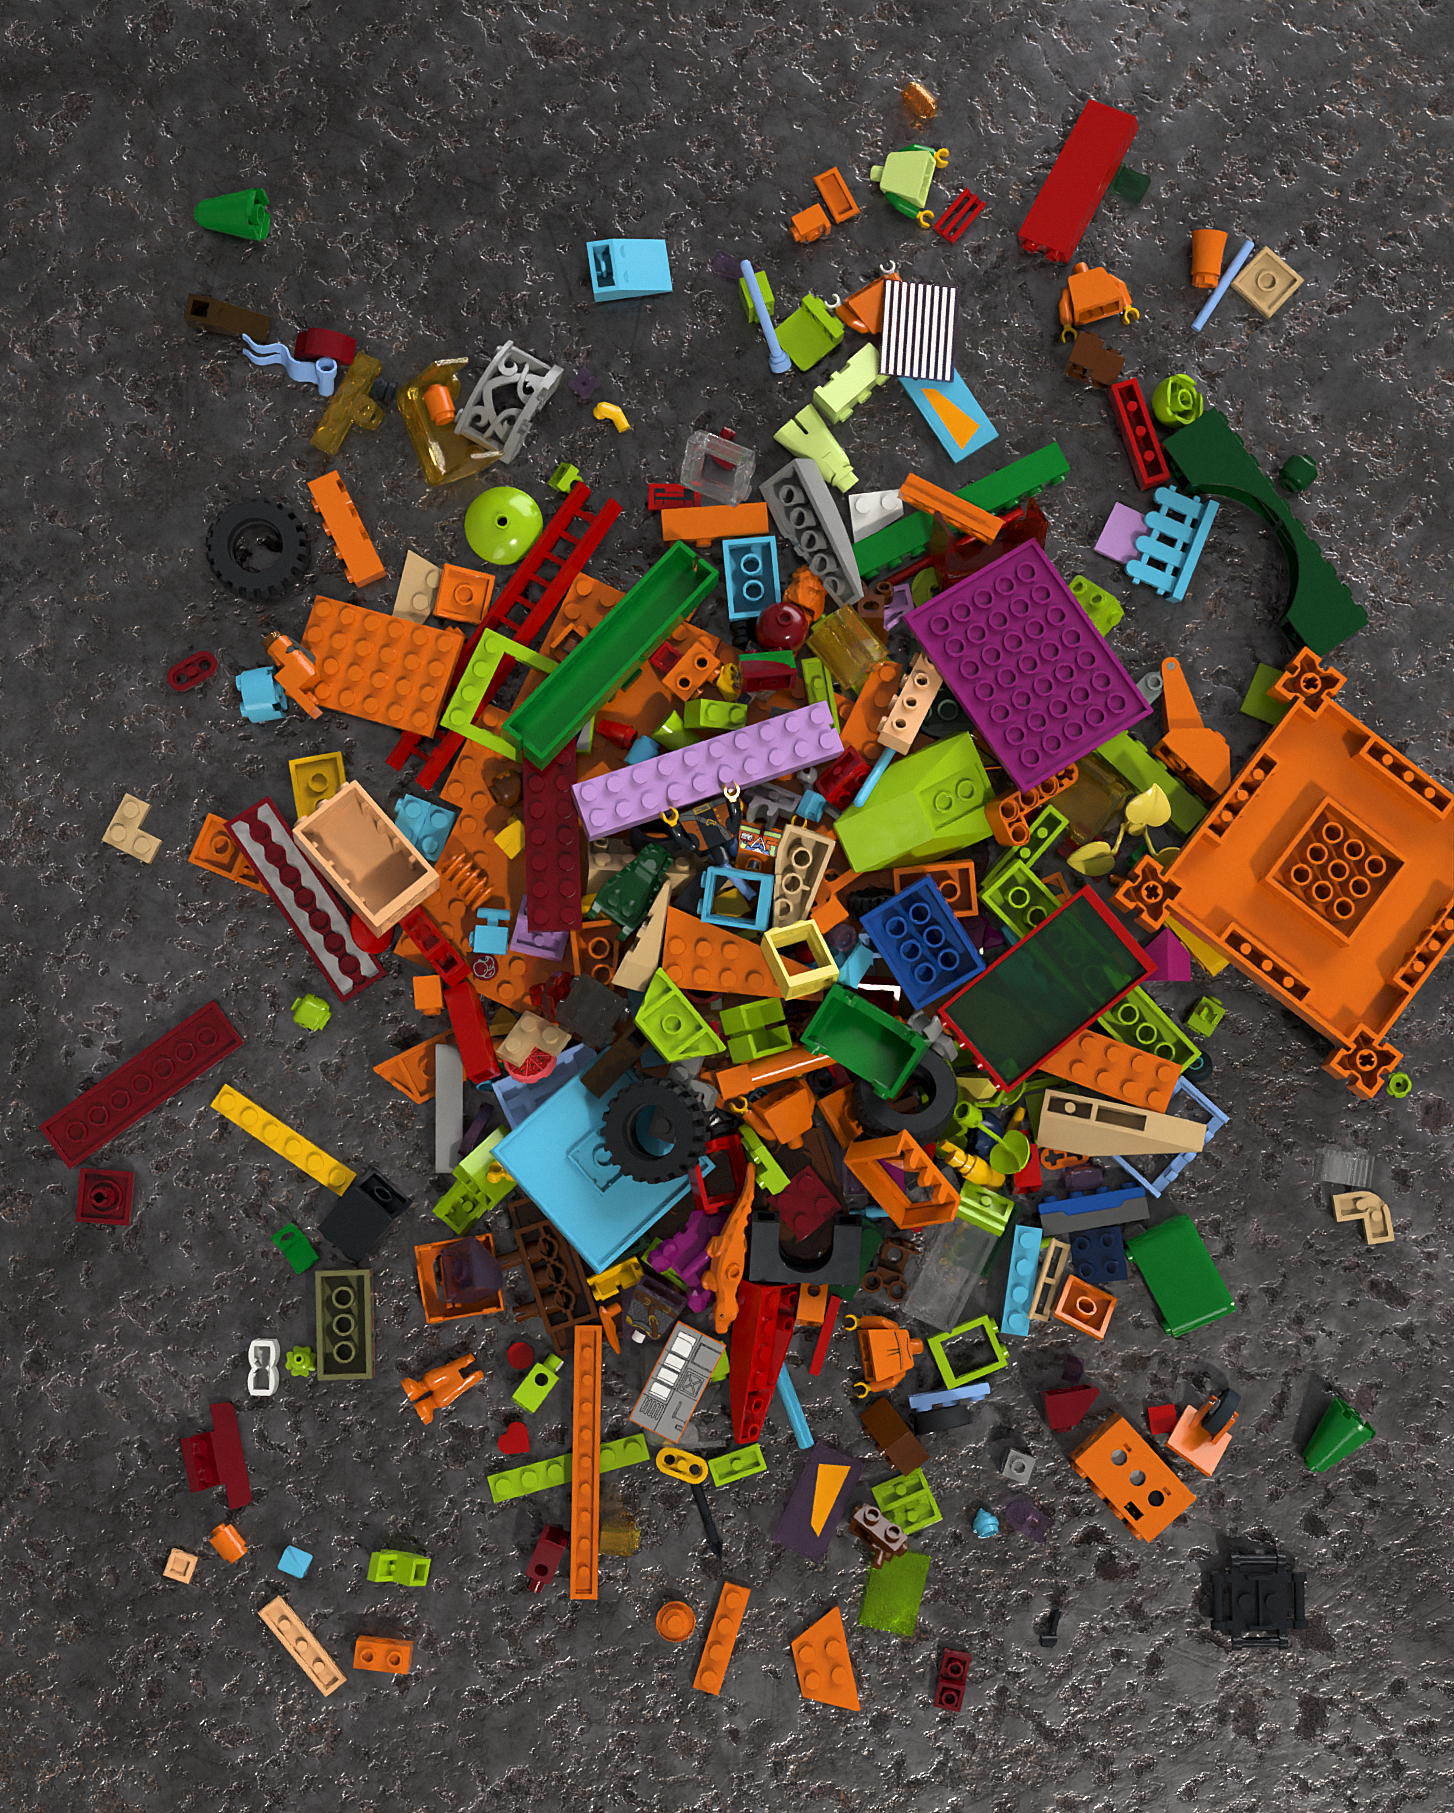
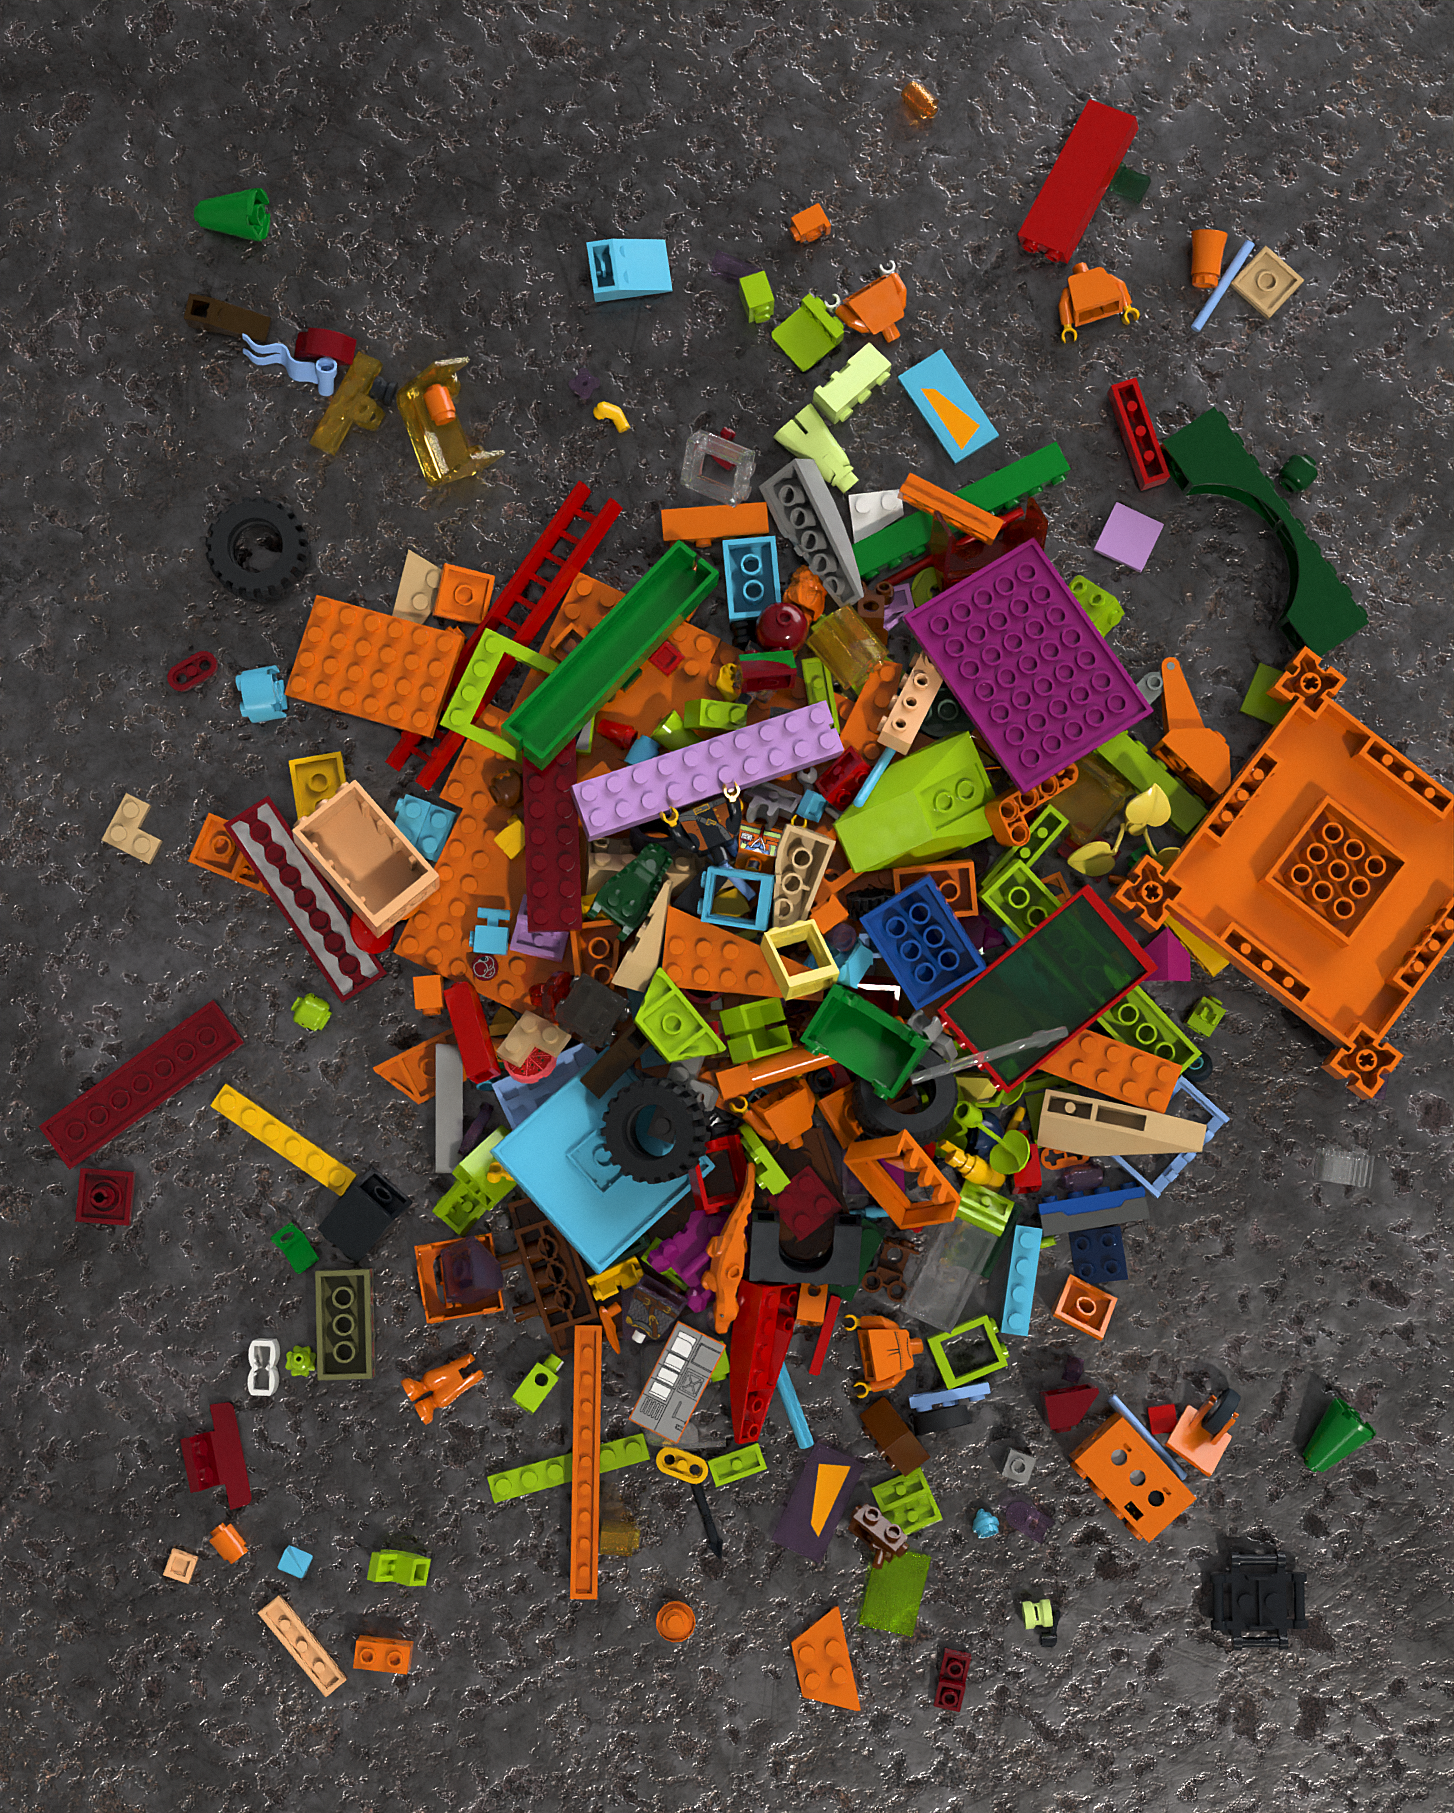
orange plate [263,630,323,720] -> none
orange wedge [307,470,387,588] -> none
red slope [398,905,473,988] -> none
orange piece [437,852,495,912] -> none
light grey fence [454,340,564,464] -> none
lime dish [464,486,543,565] -> none
red tile [498,1421,530,1454] -> none
red tile [507,1342,535,1369] -> none
dark red torso [525,1523,570,1593] -> none
lime tile [547,462,583,494] -> none
red tile [648,483,701,511] -> none
orange brick [662,641,721,704] -> none
orange plate [692,1581,751,1695] -> none
light blue piece [740,260,792,373] -> none
red plate [795,940,816,964] -> none
orange tile [813,167,860,224] -> none
yellowish green torso [870,143,949,229] -> none
piece [878,279,960,383] -> none
red tile [933,187,986,245] -> none
tan window [1027,1238,1071,1322] -> none
reddish brown brick [1062,331,1126,392] -> none
green windscreen [1123,1213,1237,1338] -> none
medium azure fence [1124,485,1220,603] -> none
lime cylinder [1152,374,1204,429] -> none
tan plate [1331,1191,1395,1245] -> none
lime plate [1385,1072,1412,1098] -> none
none -> clear bar [909,1026,1068,1085]
none -> yellowish green wheel [1022,1599,1053,1629]
none -> light blue bar [1107,1394,1187,1481]

